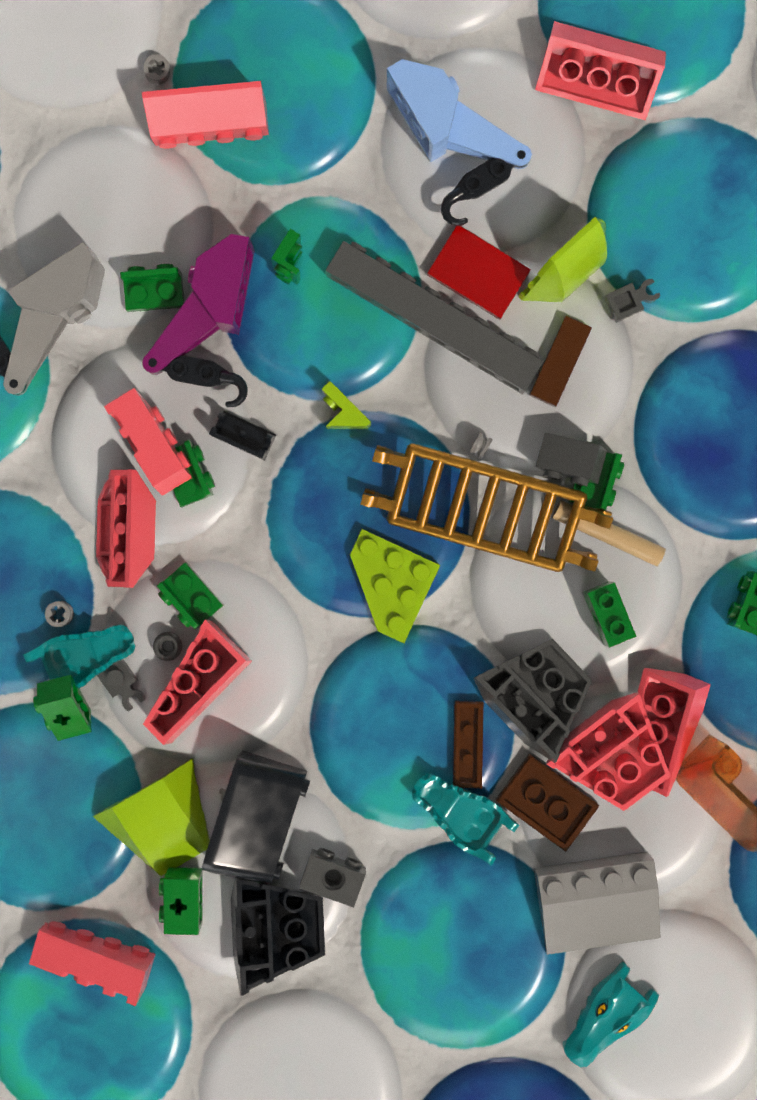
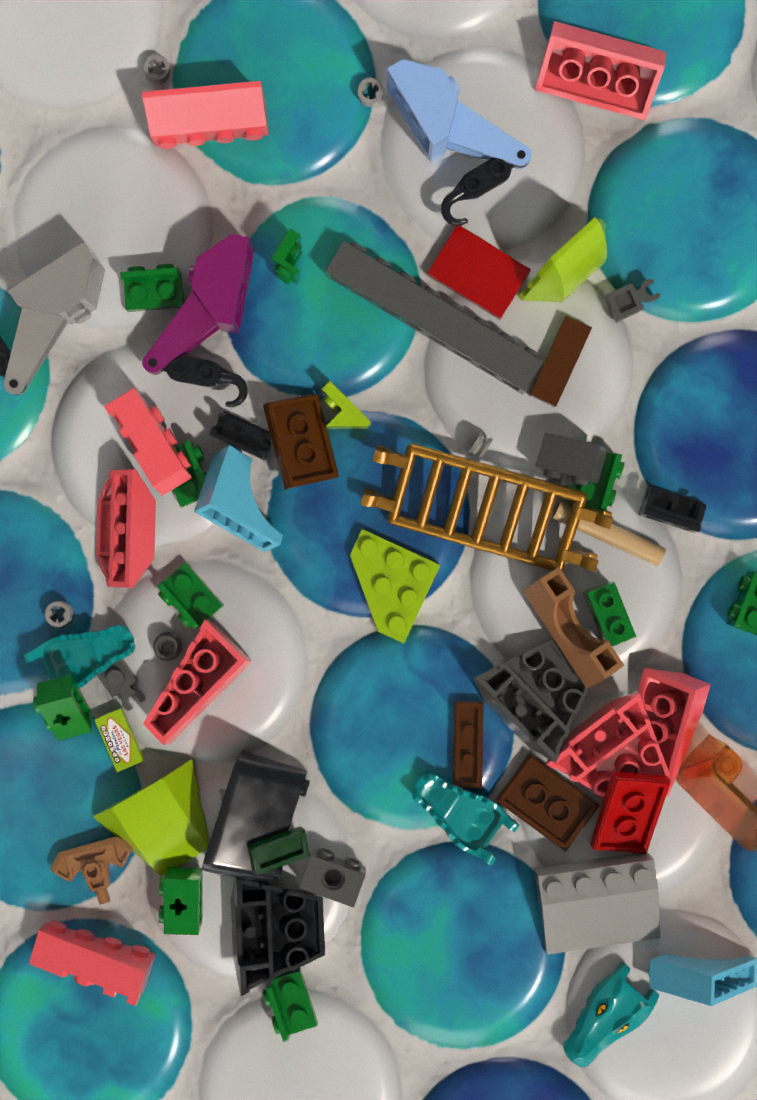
none -> medium nougat piece [50,836,133,905]
none -> tile [94,707,145,772]
none -> medium azure arch [194,445,283,552]
none -> dark green tile [247,826,310,876]
none -> reddish brown tile [263,394,339,490]
none -> green bracket [263,968,318,1042]
none -> light grey bush [358,77,384,107]
none -> medium nougat arch [523,567,625,689]
none -> red tile [590,772,671,854]
none -> black hinge [638,485,706,533]
none -> medium azure arch [648,953,757,1006]

